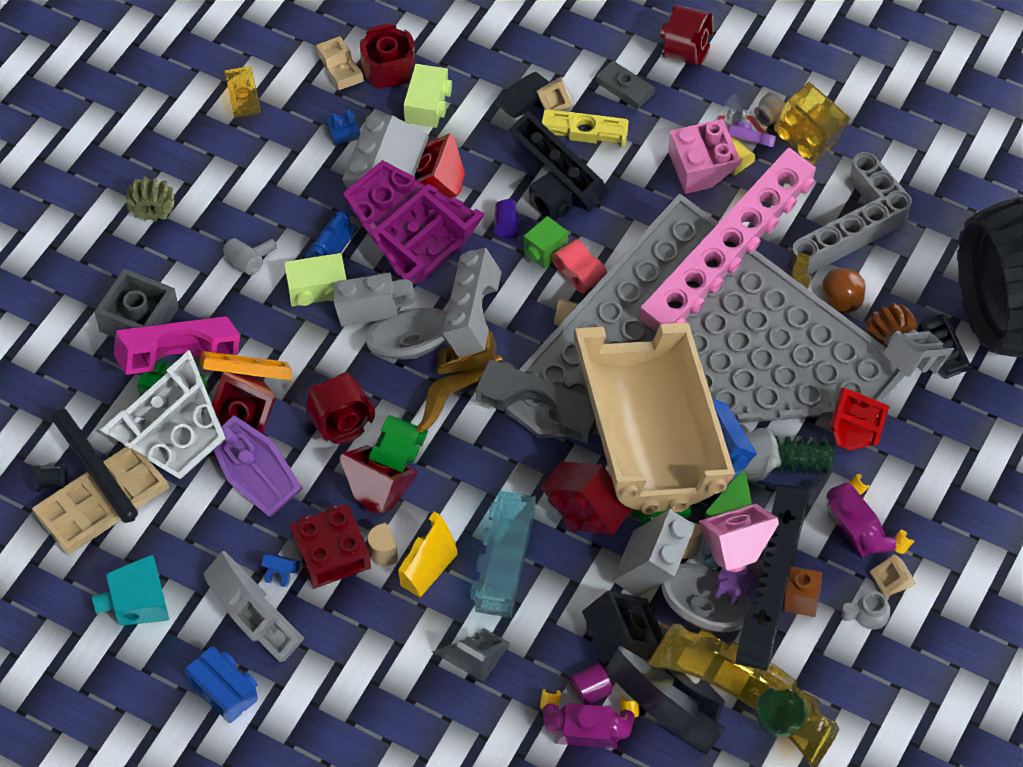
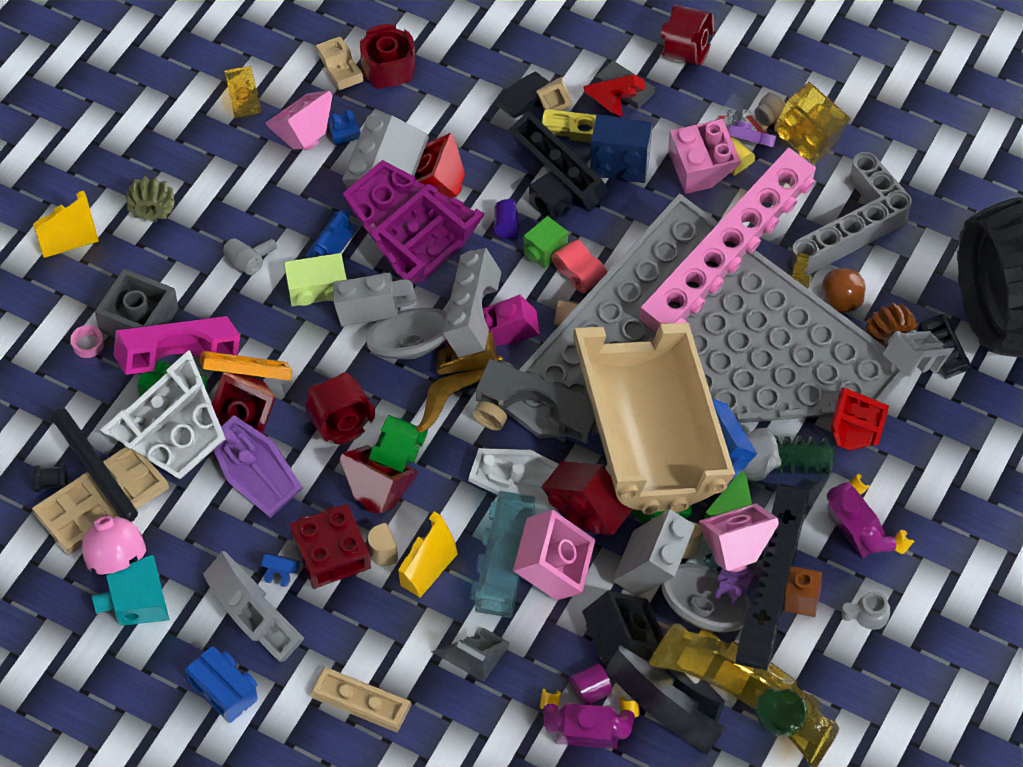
yellowish green brick [404,64,452,128] -> none
tan slope [869,554,916,597] -> none
none -> yellow slope [33,191,99,258]
none -> bright pink piece [71,325,104,358]
none -> bright pink cylinder [82,516,146,575]
none -> bright pink slope [265,90,332,151]
none -> tan tile [310,666,411,733]
none -> dark pink slope [445,294,540,347]
none -> white piece [468,448,559,512]
none -> tan piece [473,401,507,431]
none -> bright pink brick [513,509,595,601]
none -> red slope [583,74,646,117]
none -> dark blue brick [590,115,652,183]

